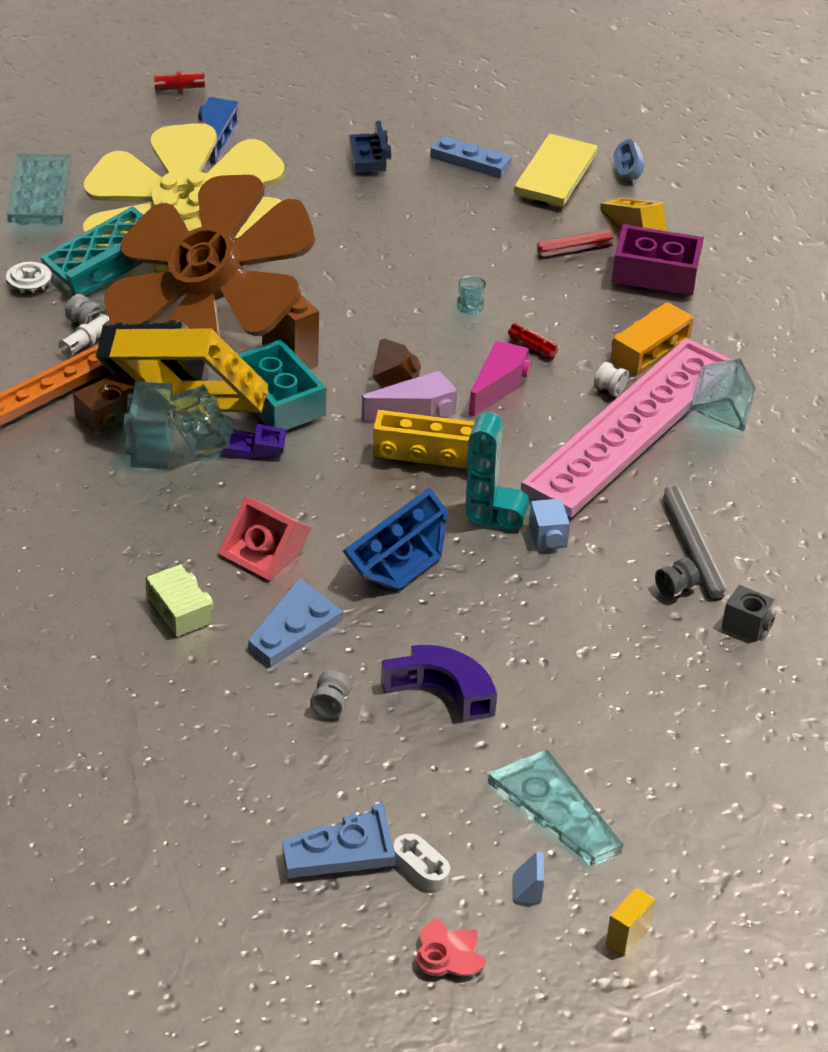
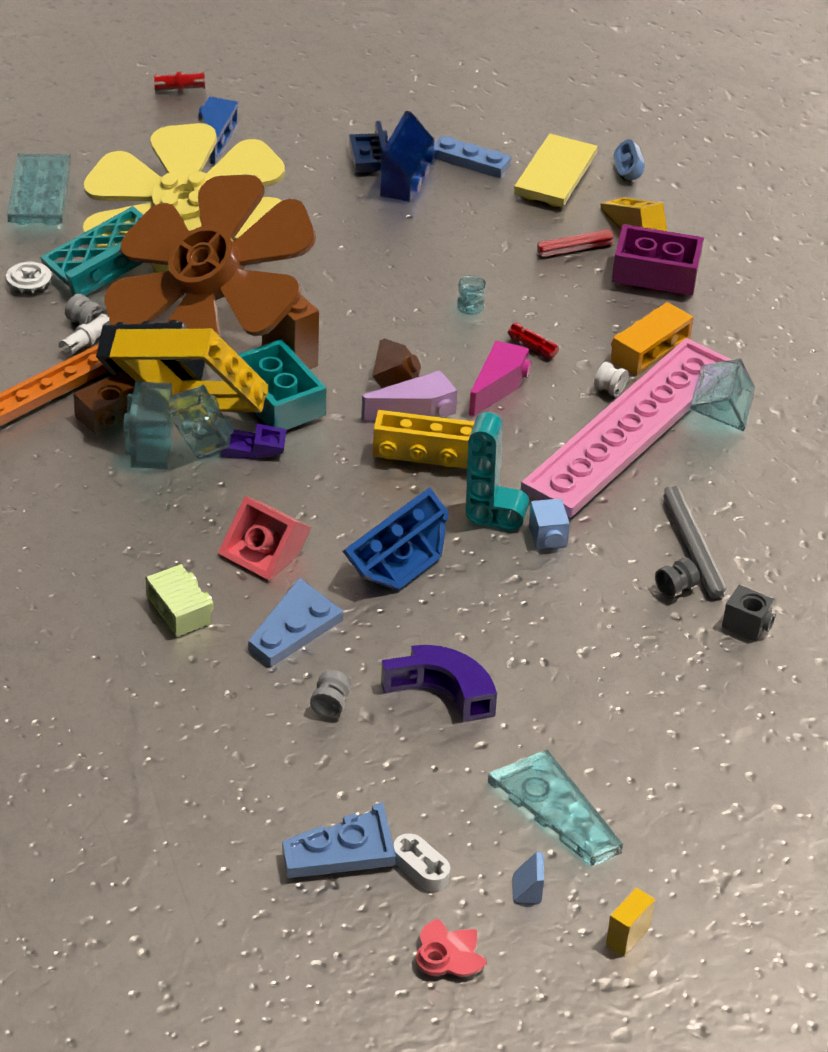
none -> clear blue slope [380,110,437,202]

